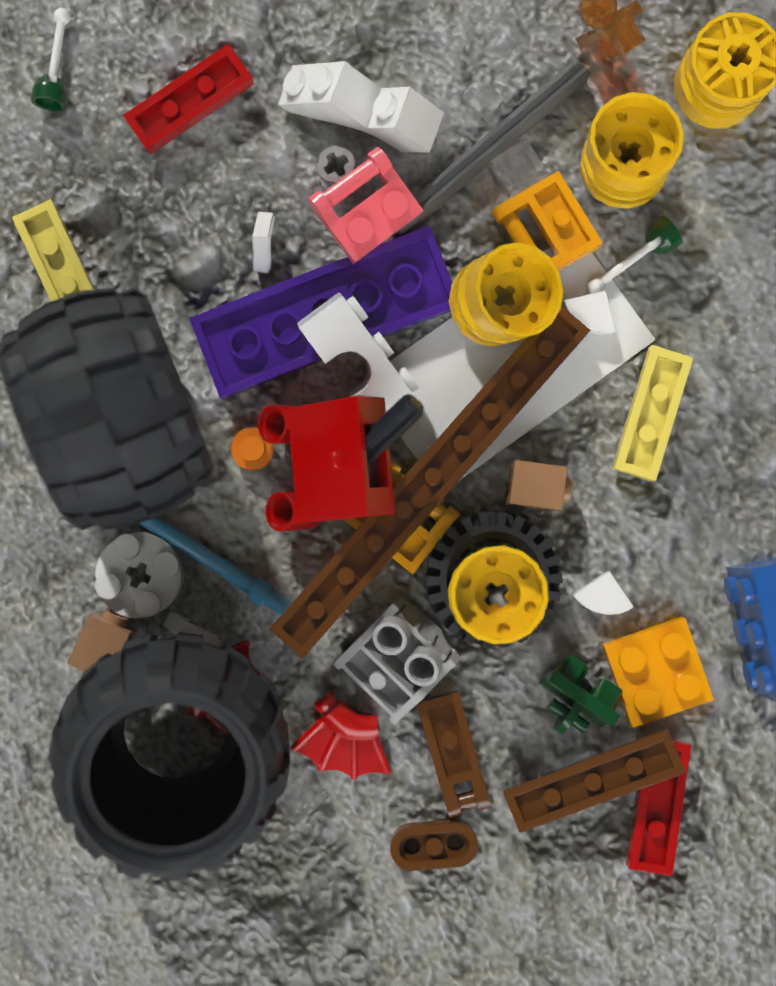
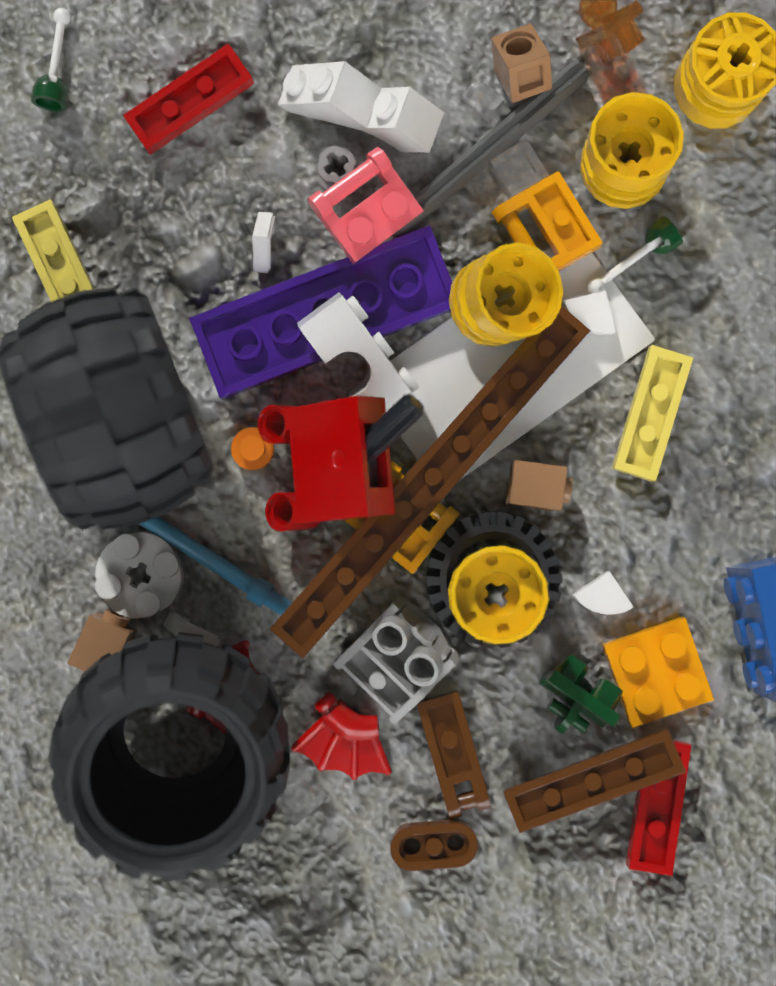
none -> medium nougat brick [491,23,552,103]

